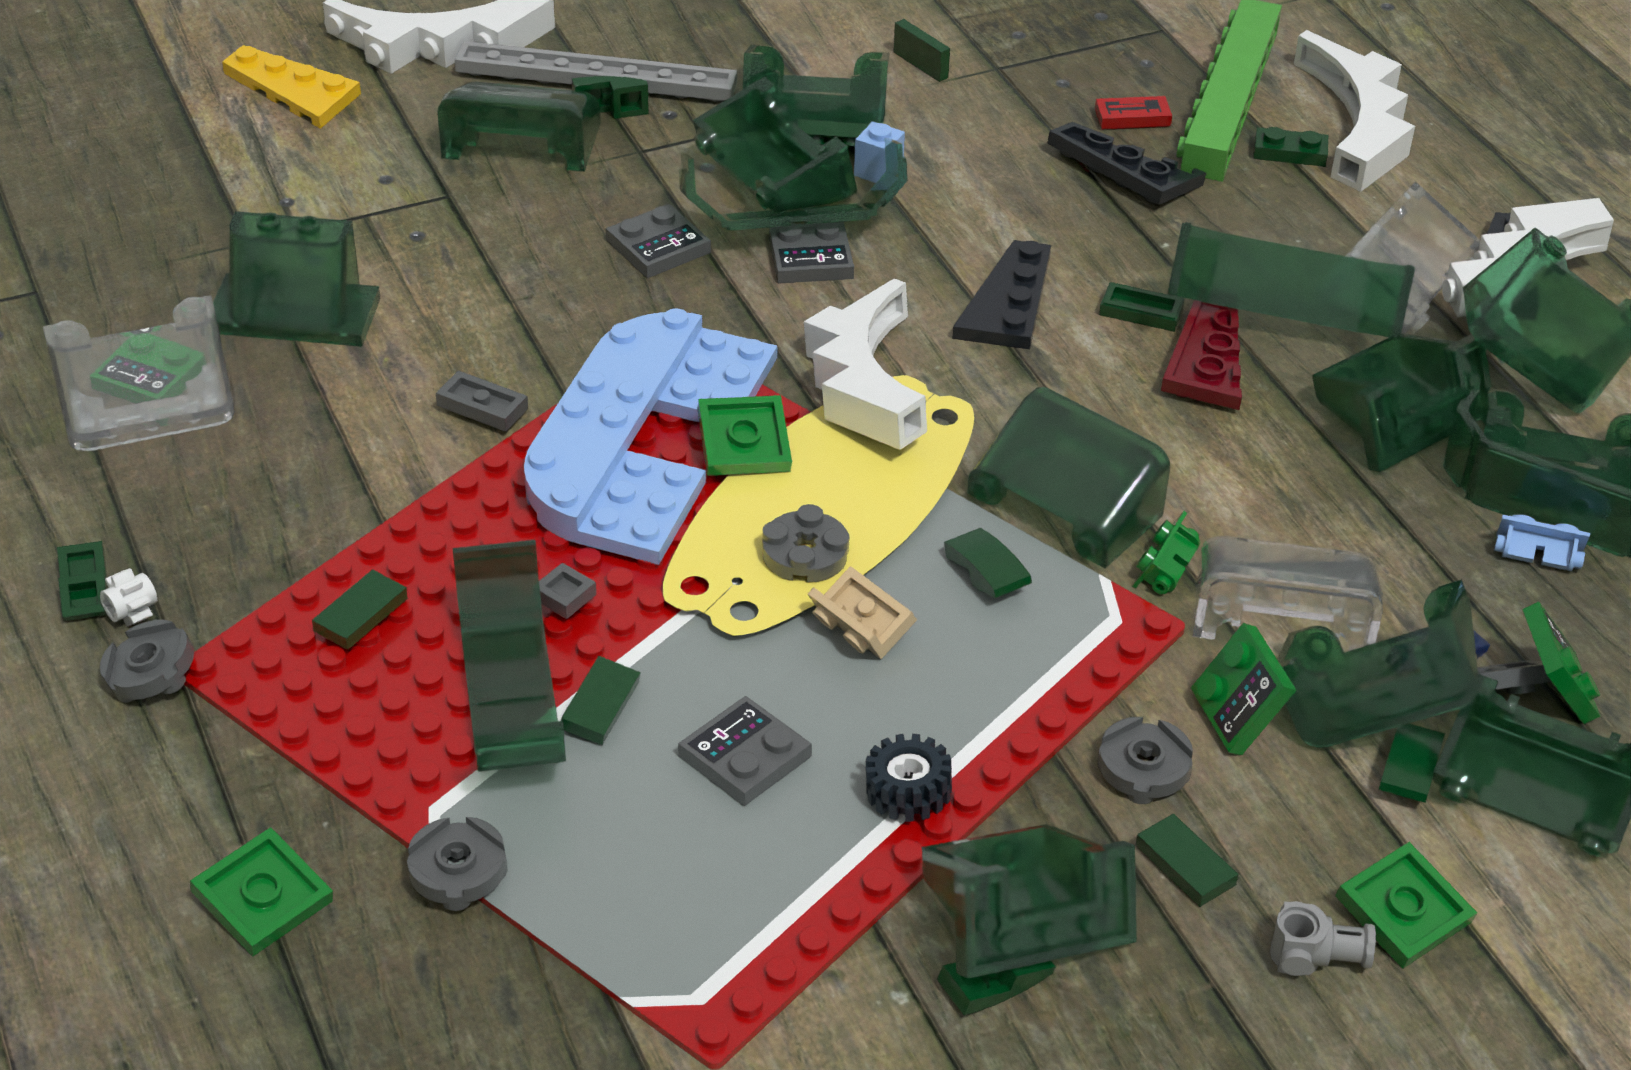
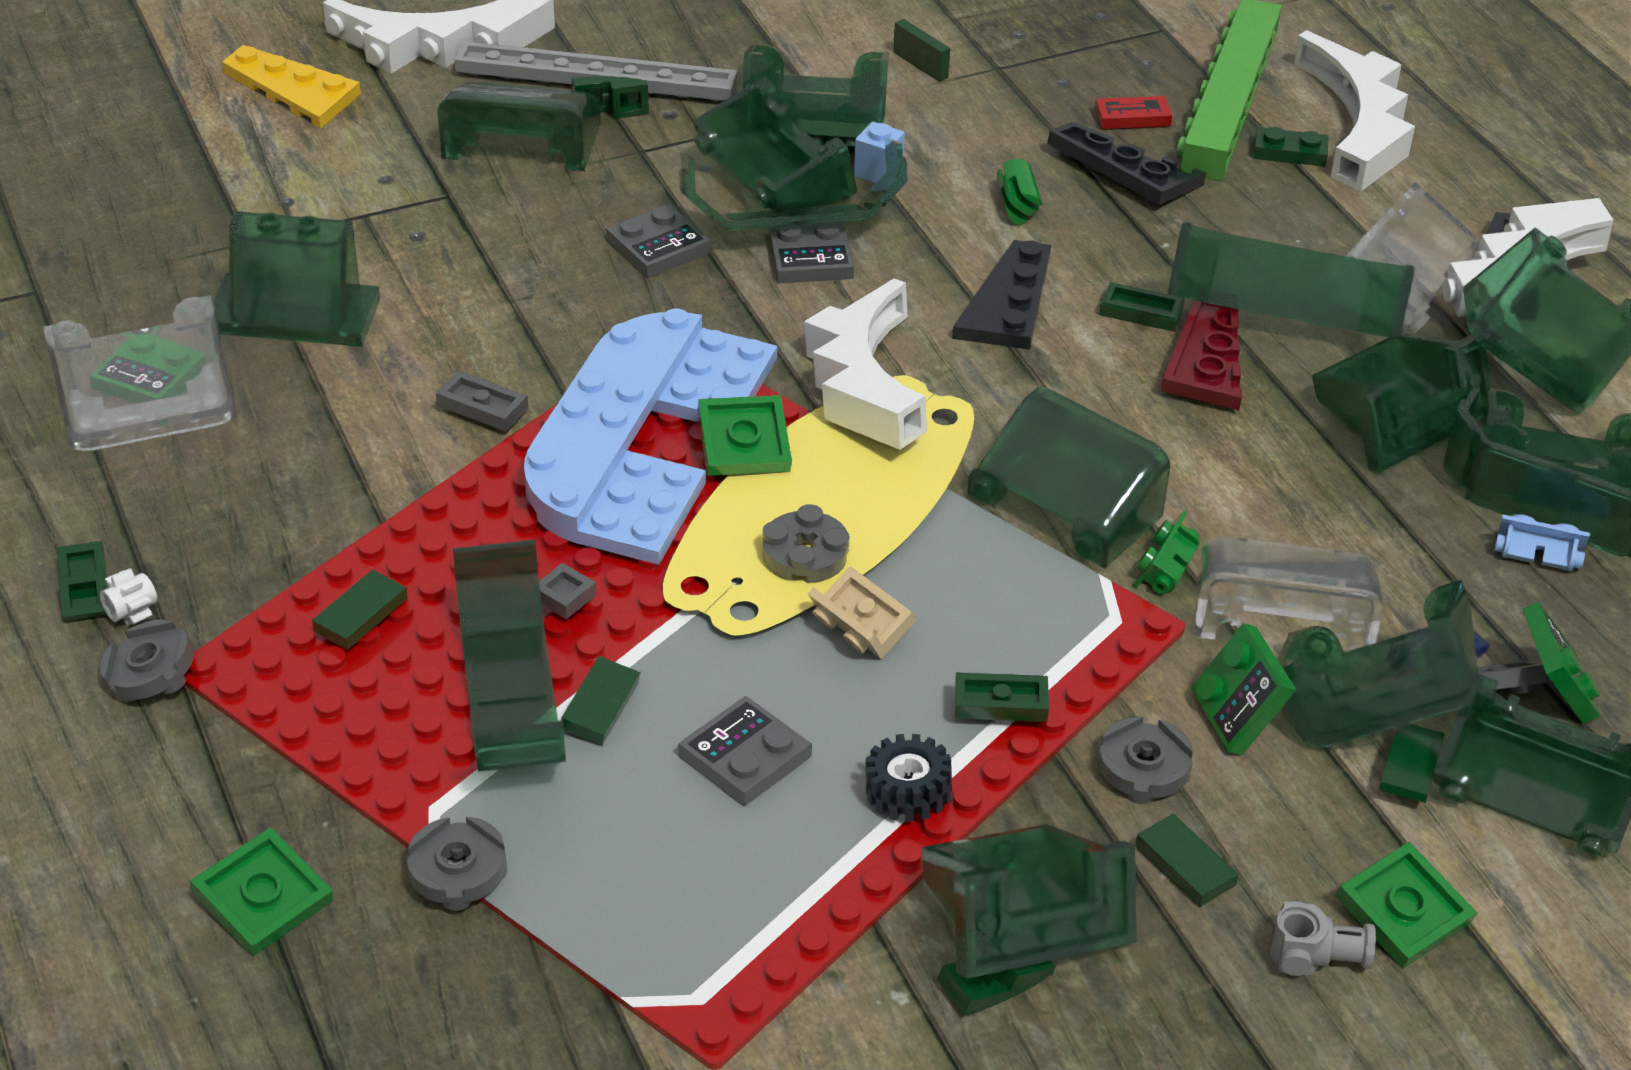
dark green slope [944,528,1032,598] -> none
none -> dark green plate [955,672,1049,722]
none -> green arm [997,159,1043,225]

